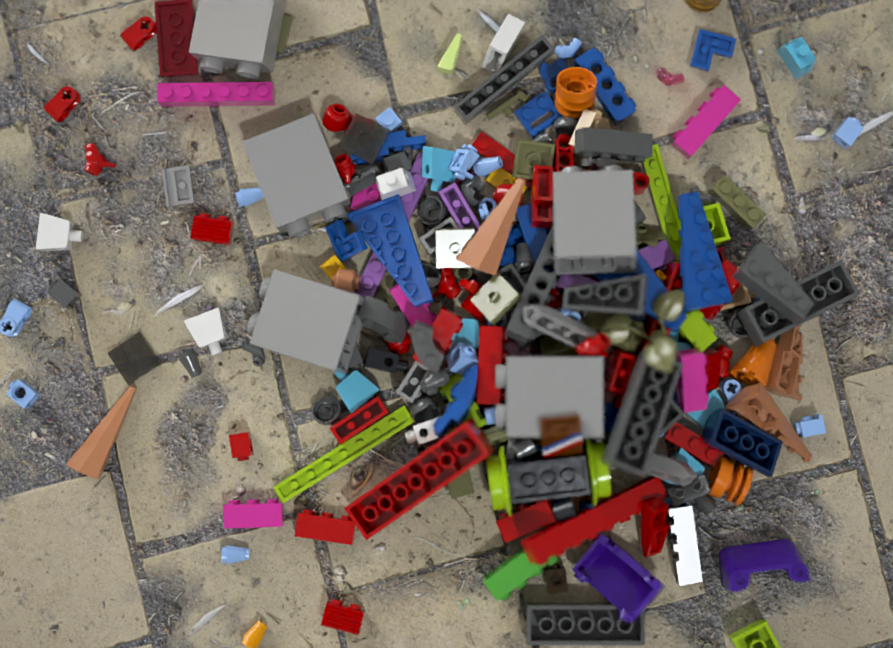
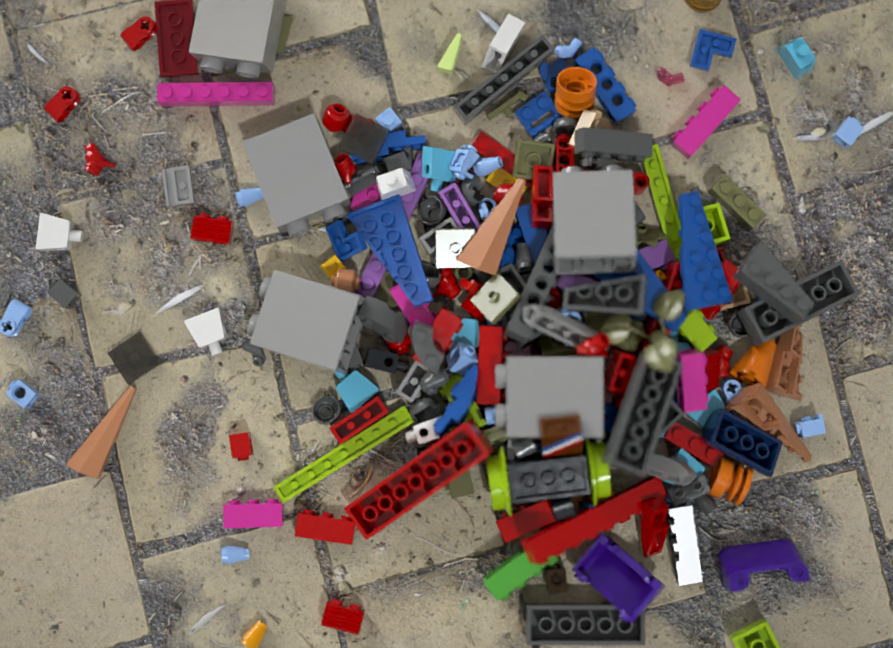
dark grey cone [178,348,202,378] -> none

